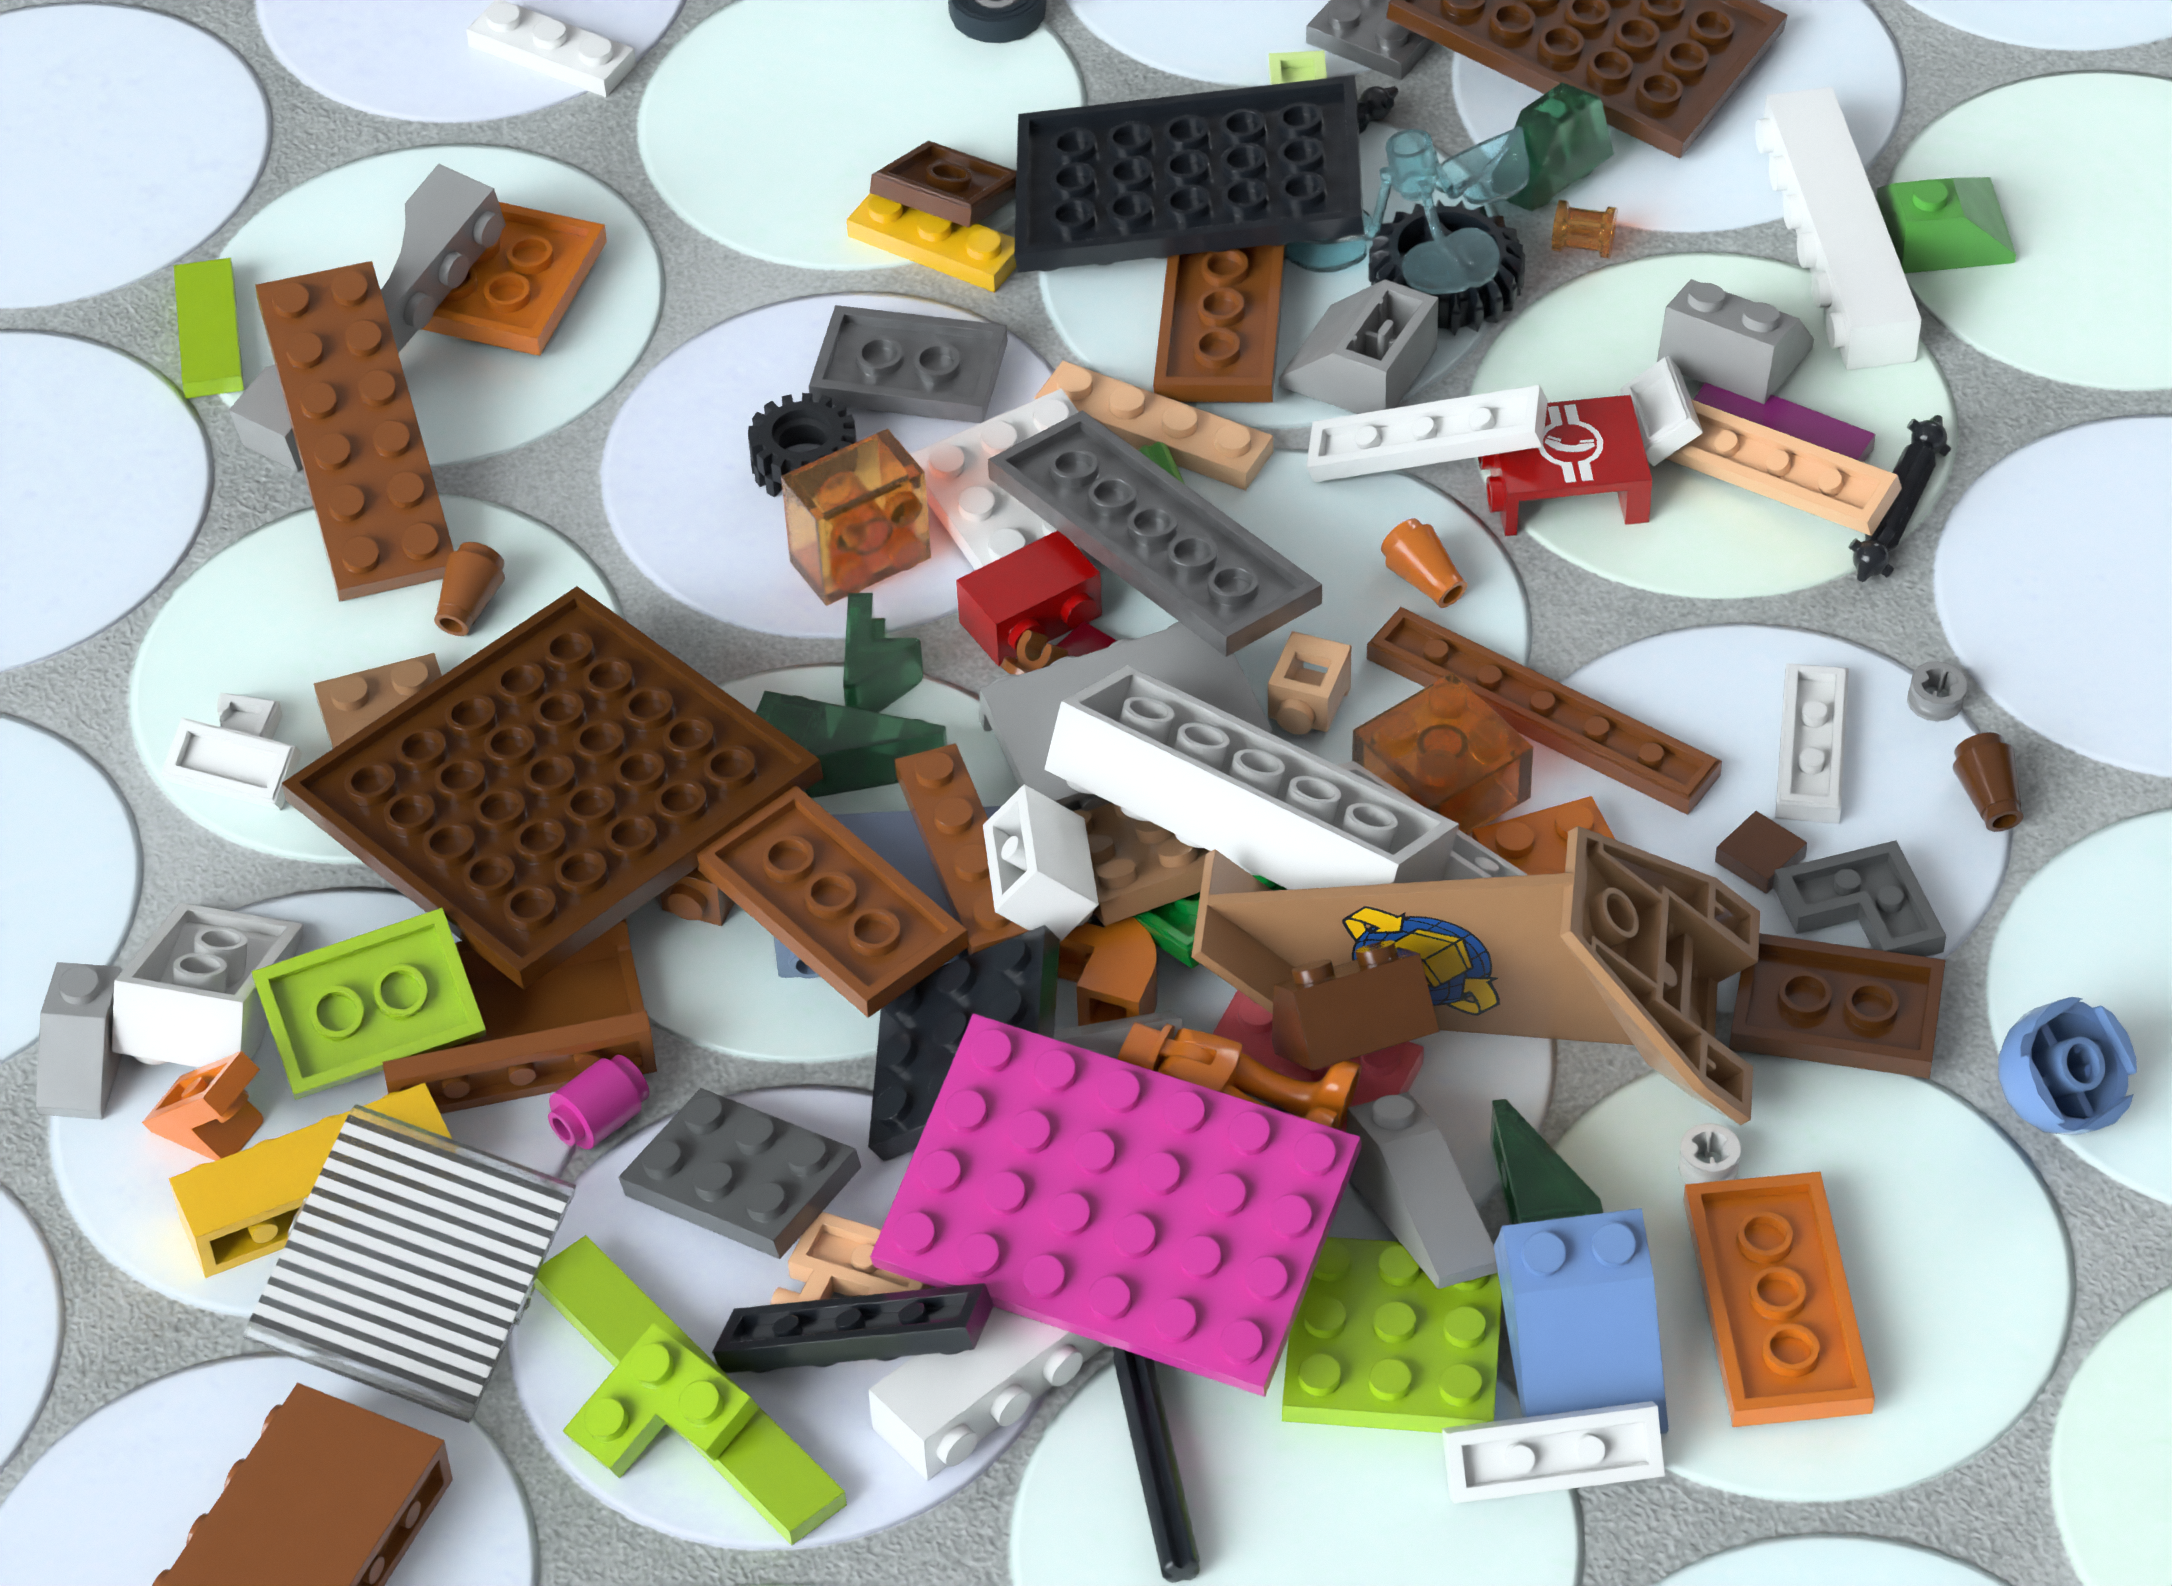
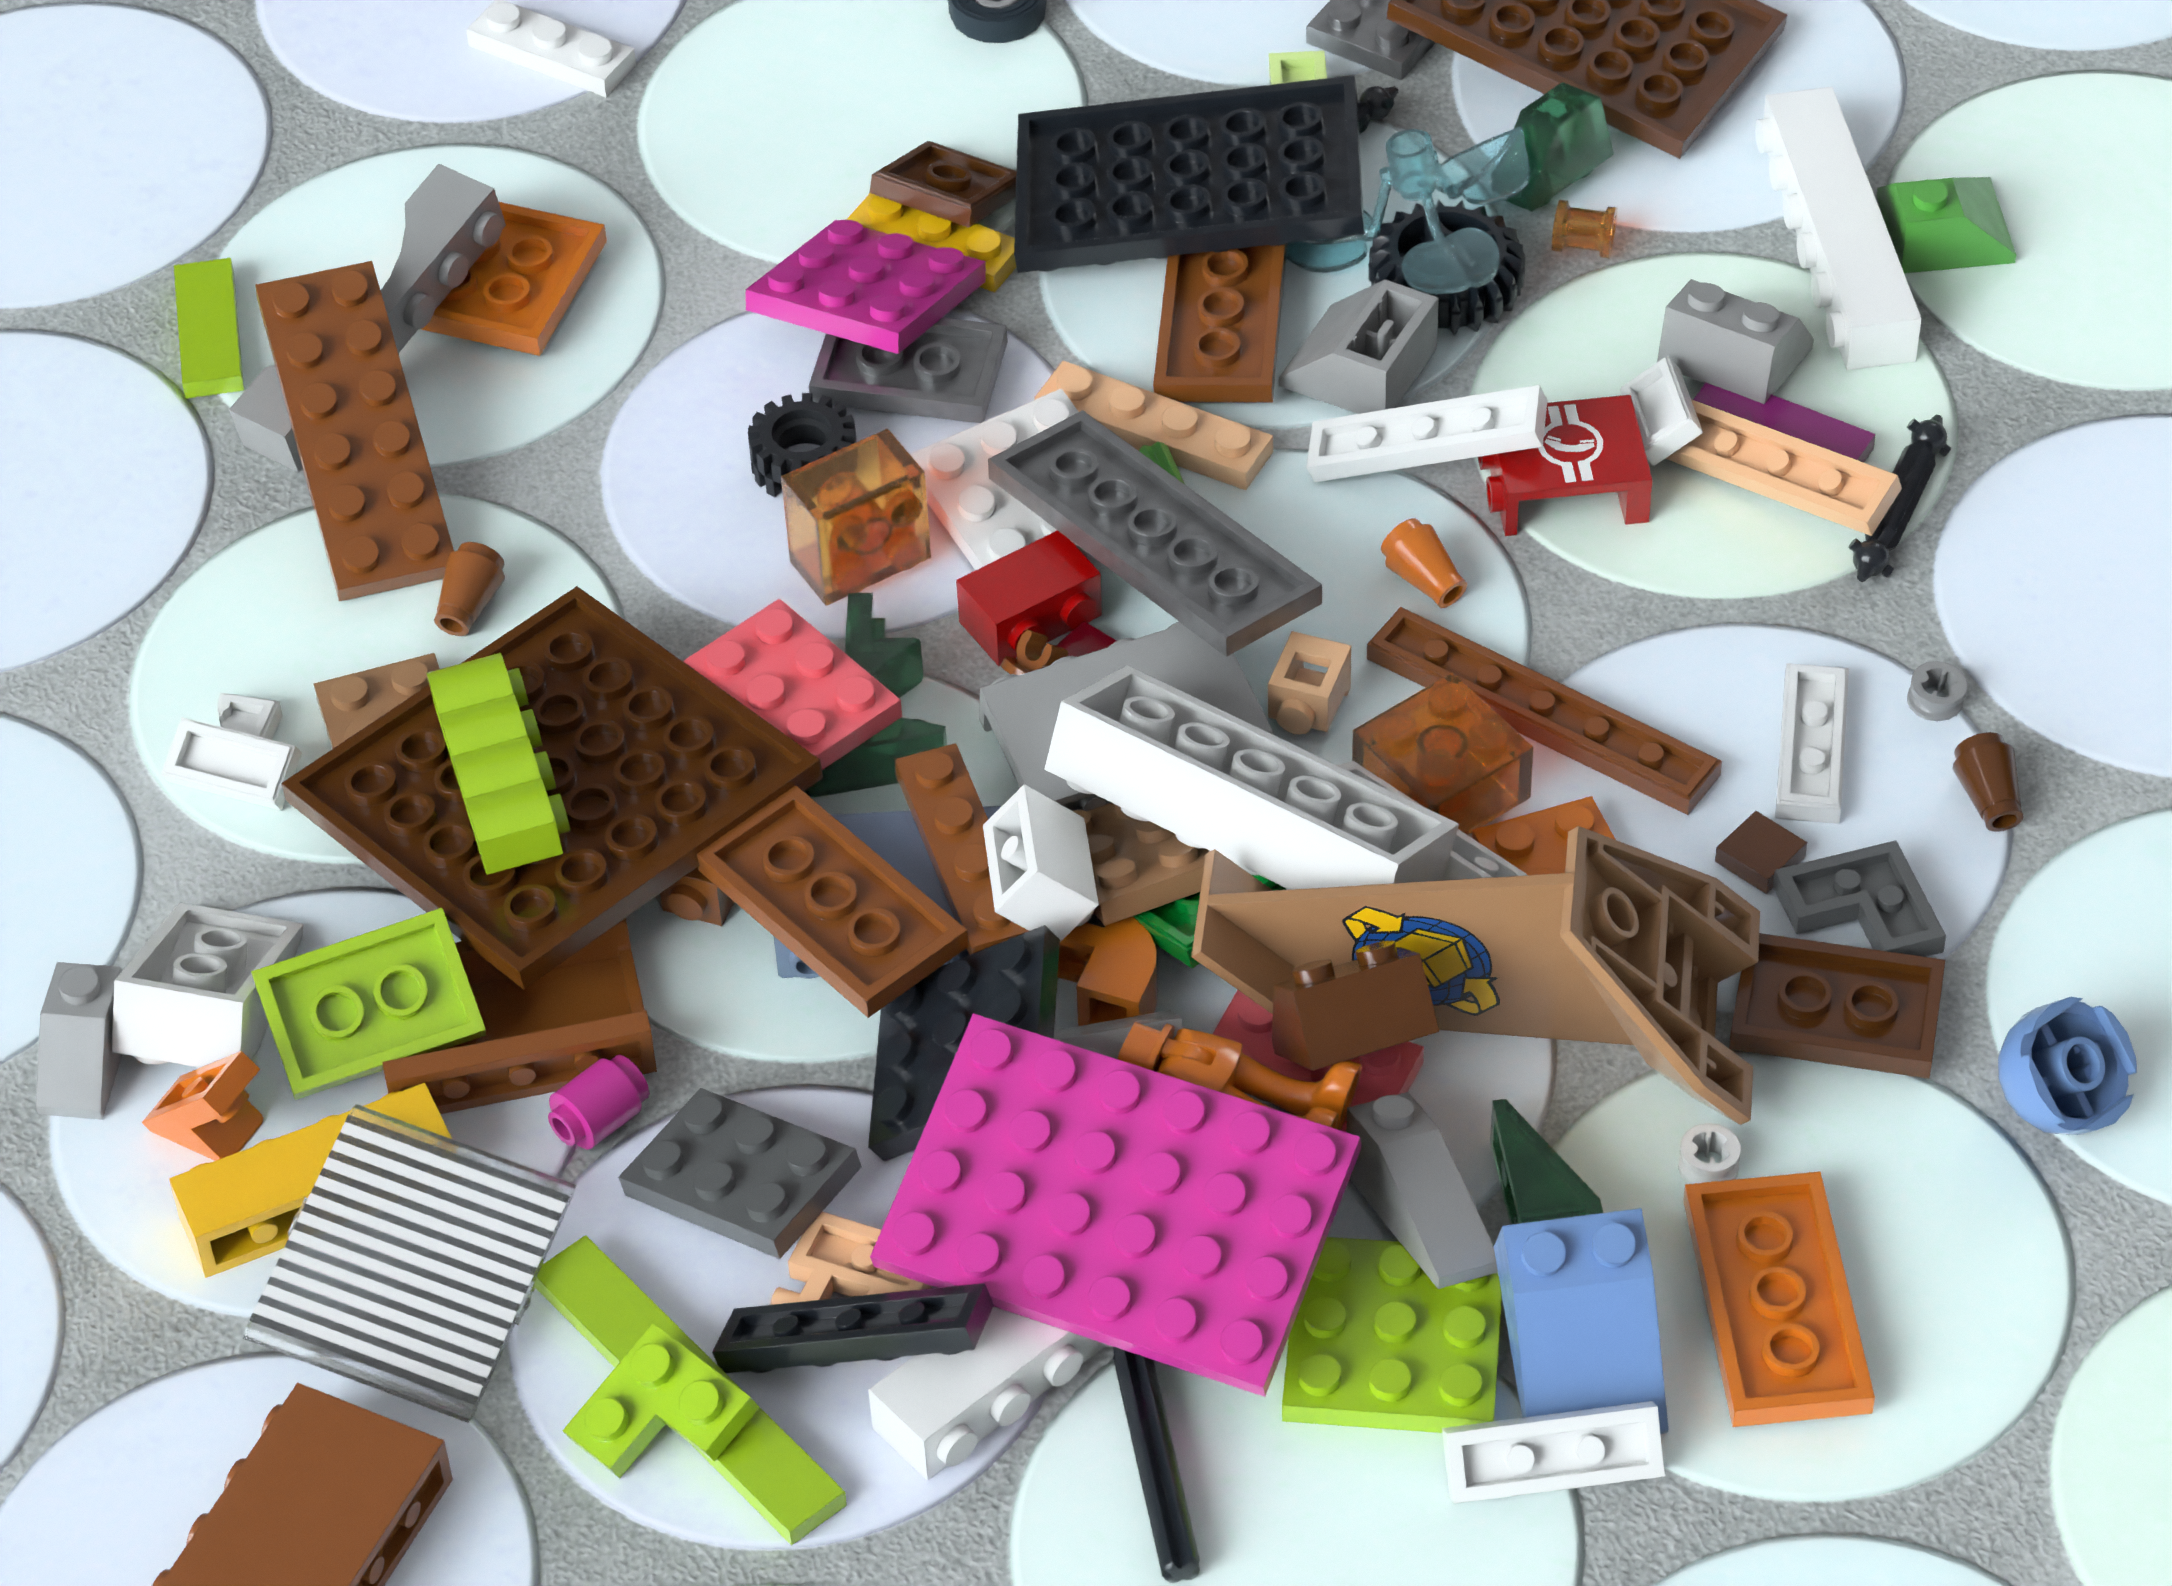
none -> lime brick [426,653,570,875]
none -> coral plate [683,599,902,770]
none -> dark pink plate [746,220,986,354]

